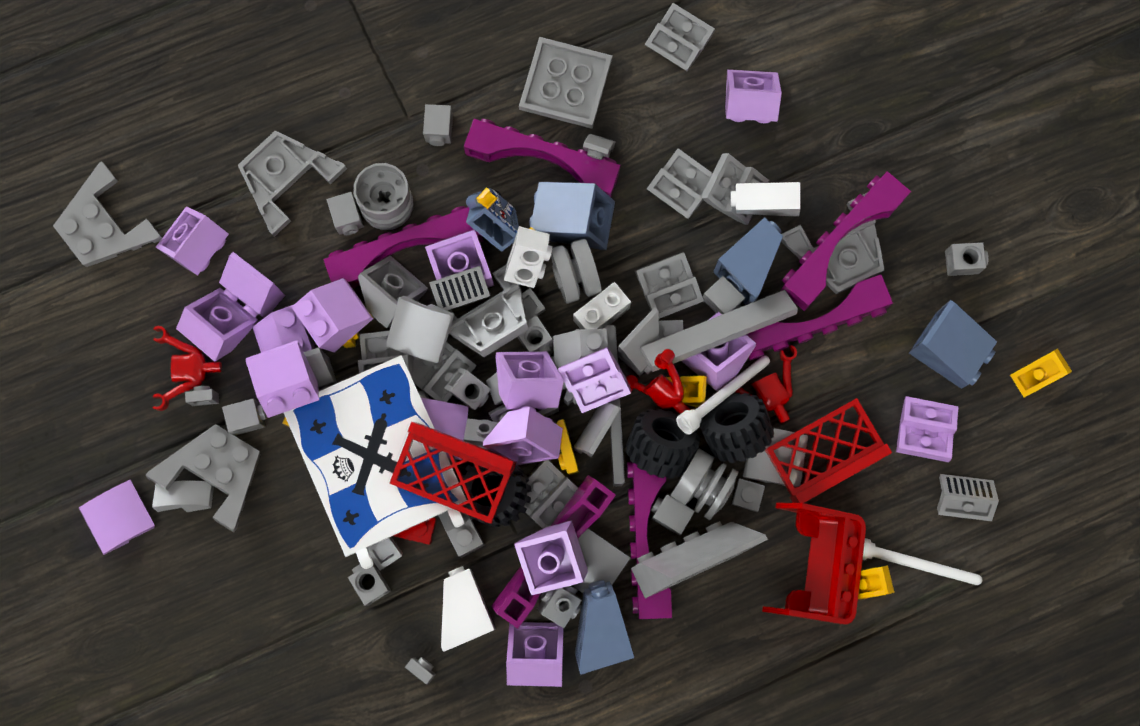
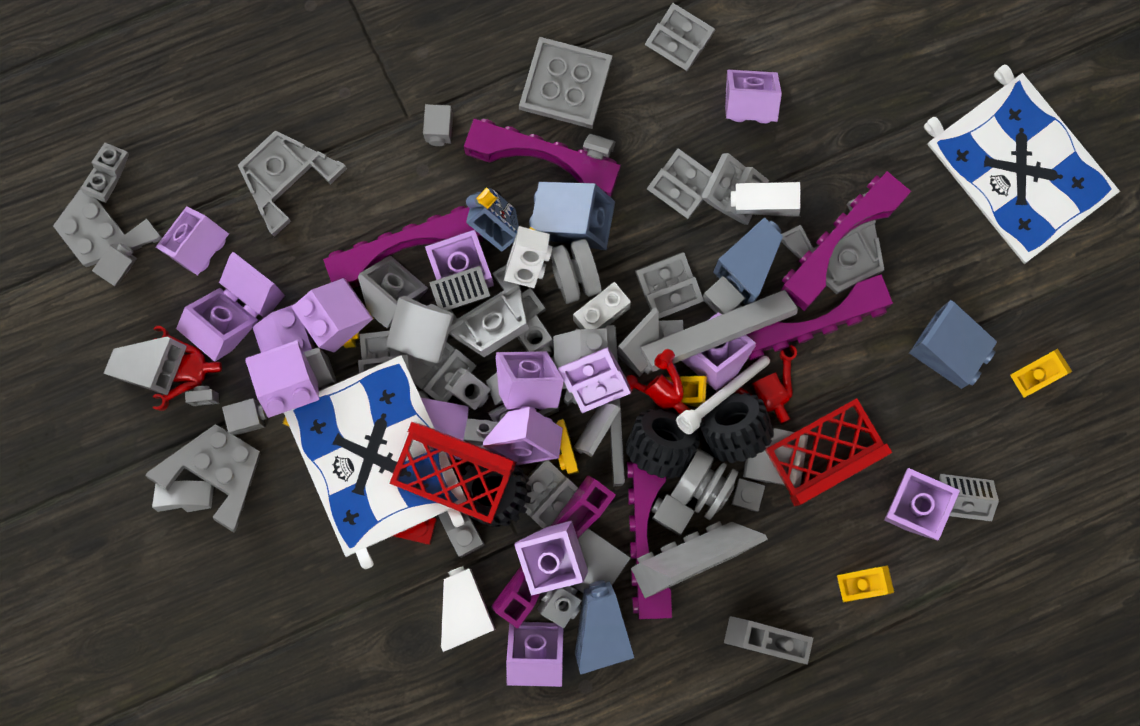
lavender slope [79,480,155,555] -> none
light grey brick [326,192,364,235] -> none
light grey brick [348,564,391,606] -> none
light grey wheel [354,163,413,230] -> none
light grey plate [367,537,403,571] -> none
light grey plate [405,657,436,684] -> none
red windscreen [762,503,866,625] -> none
white piece [863,538,983,585] -> none
lavender slope [896,396,958,462] -> none
light grey brick [945,243,988,276] -> none
none -> light grey slope [81,143,129,203]
none -> light grey brick [92,243,137,286]
none -> light grey slope [104,337,187,395]
none -> light grey slope [724,616,813,665]
none -> lavender slope [884,468,960,541]
none -> flag [924,65,1120,264]

